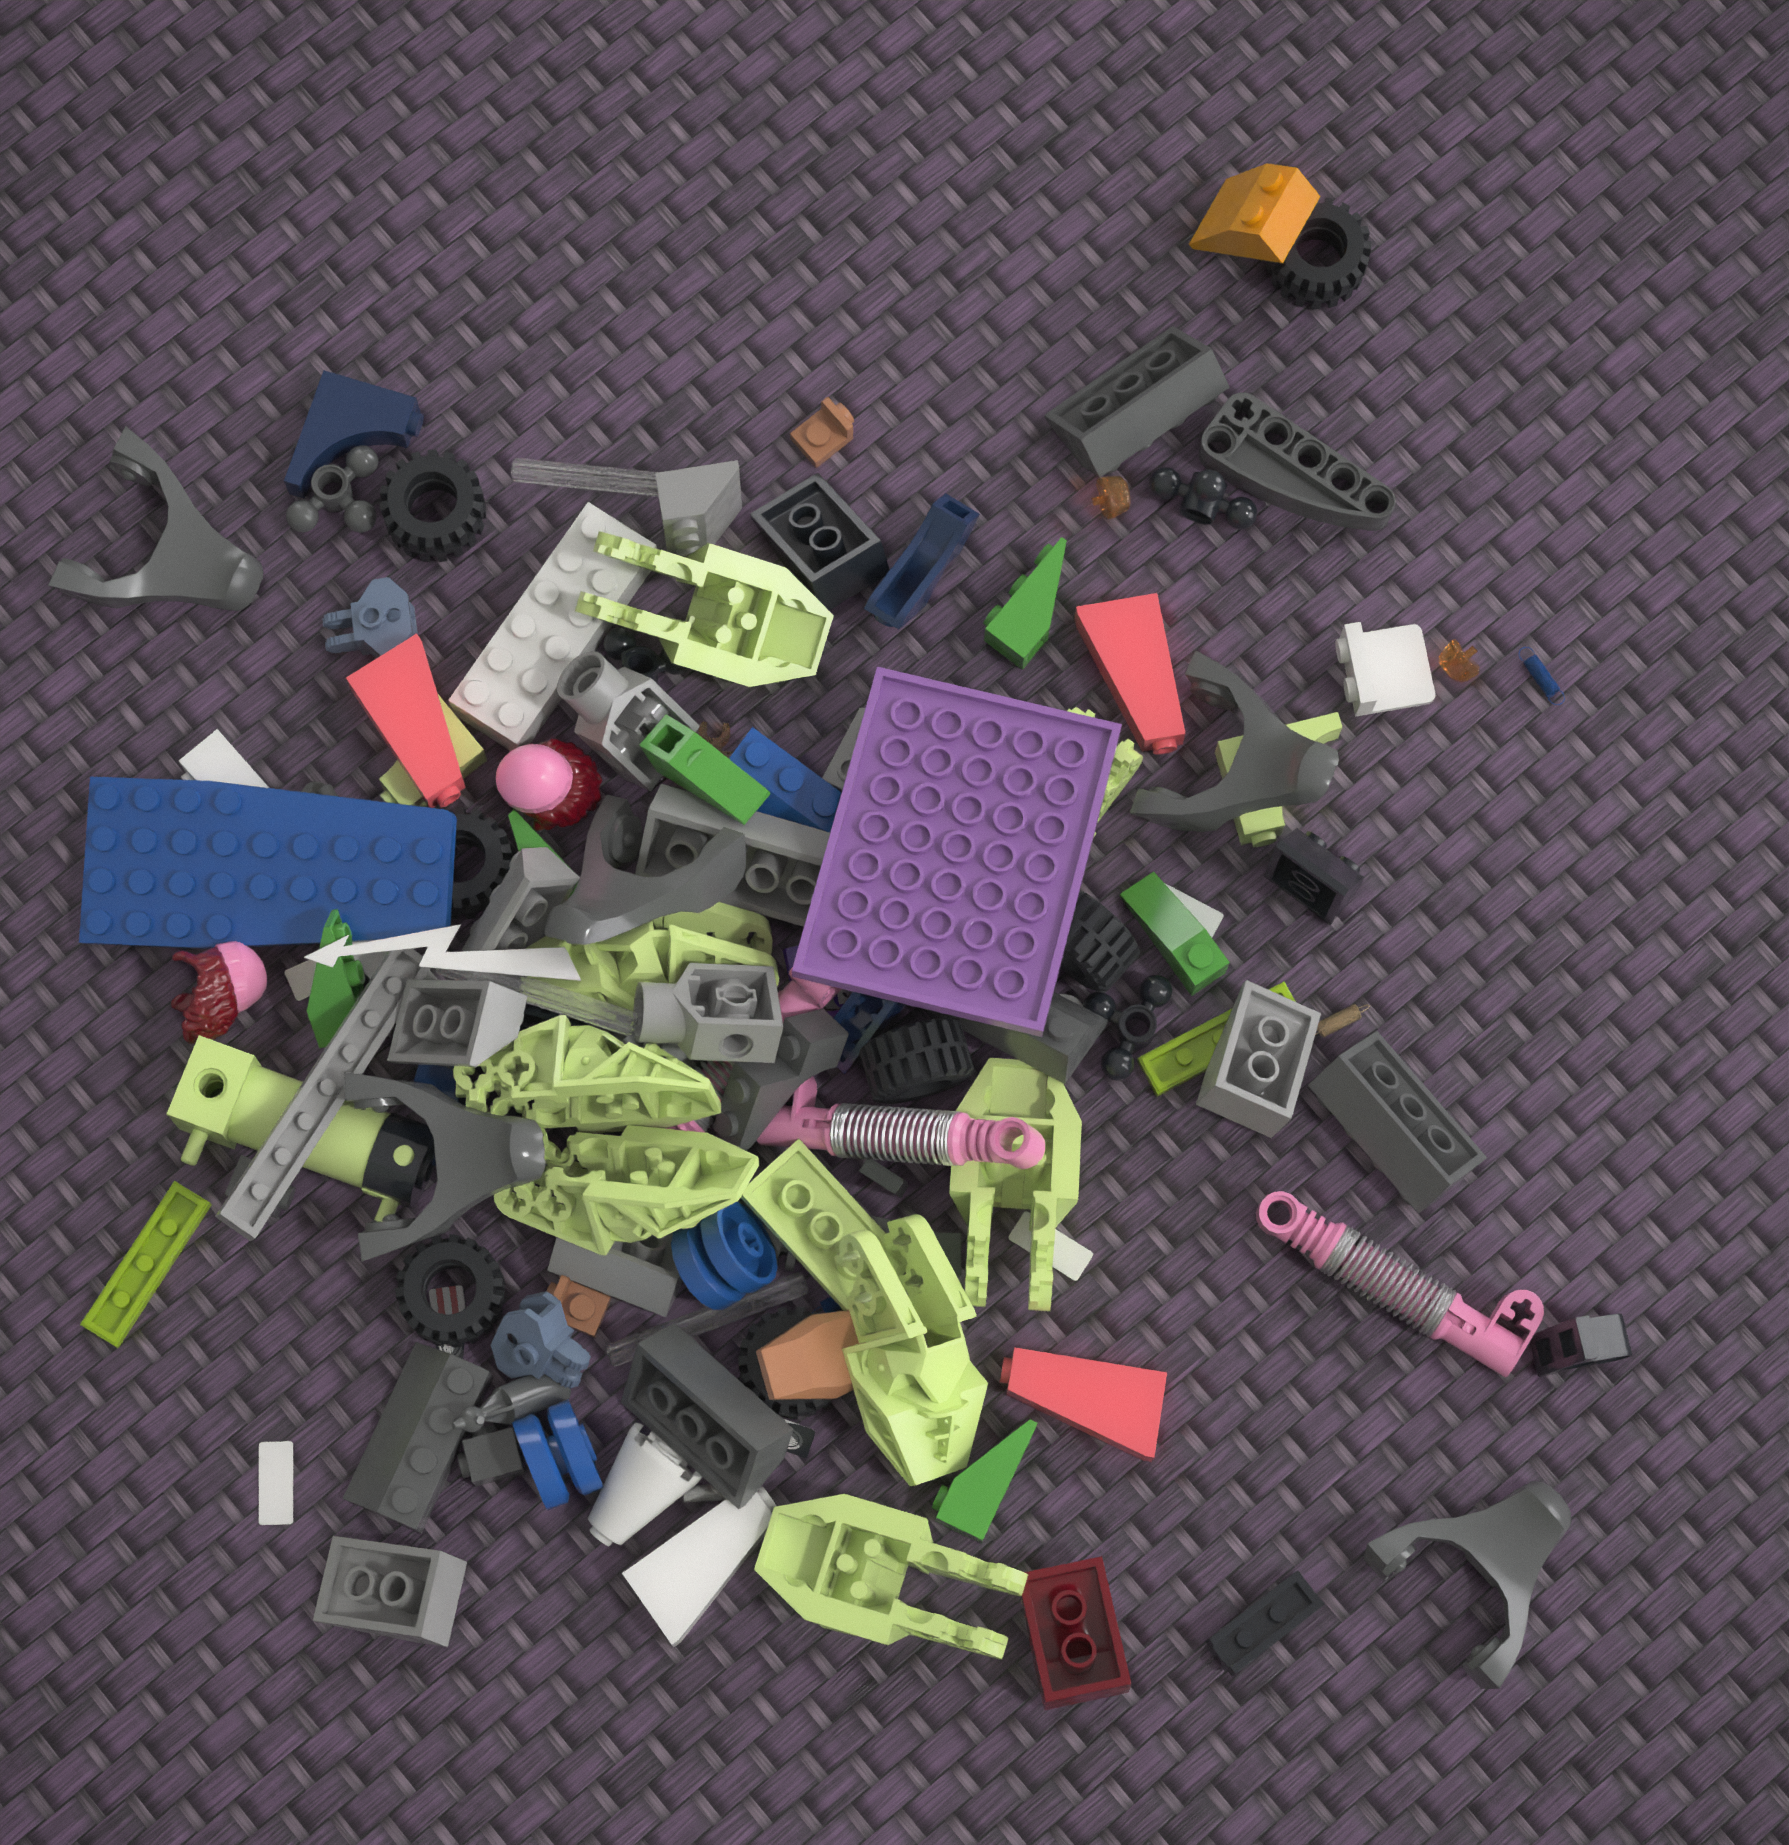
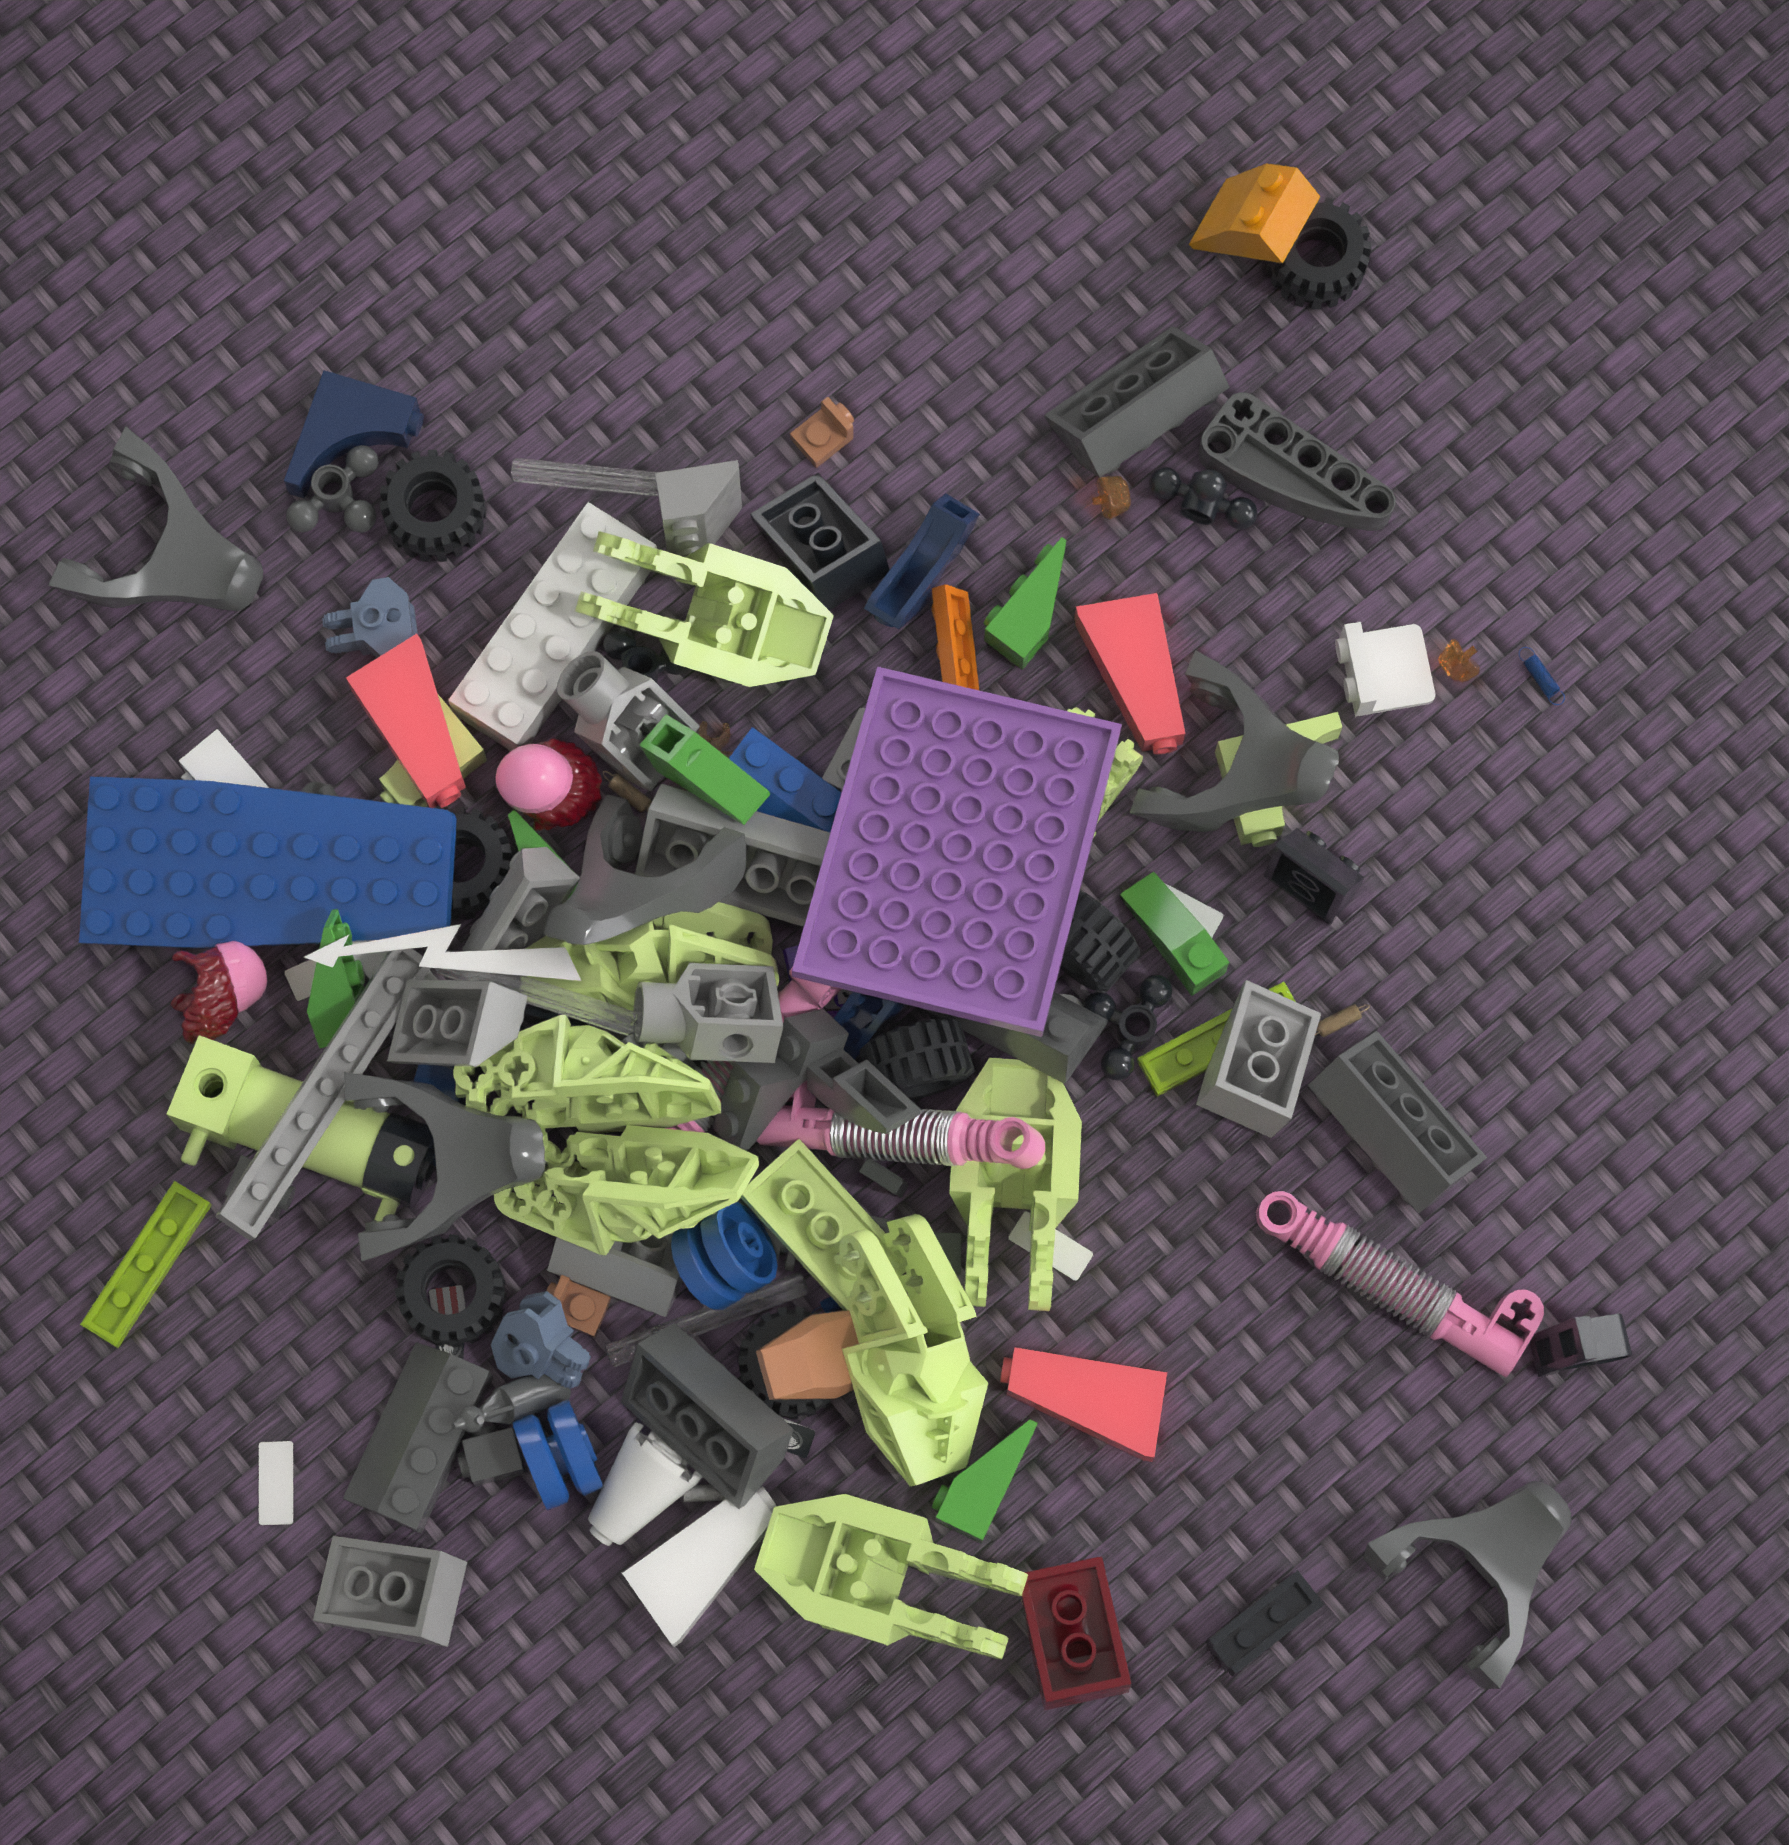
none -> tan piece [603,771,652,812]
none -> dark grey slope [807,1047,920,1134]
none -> orange plate [932,584,980,691]

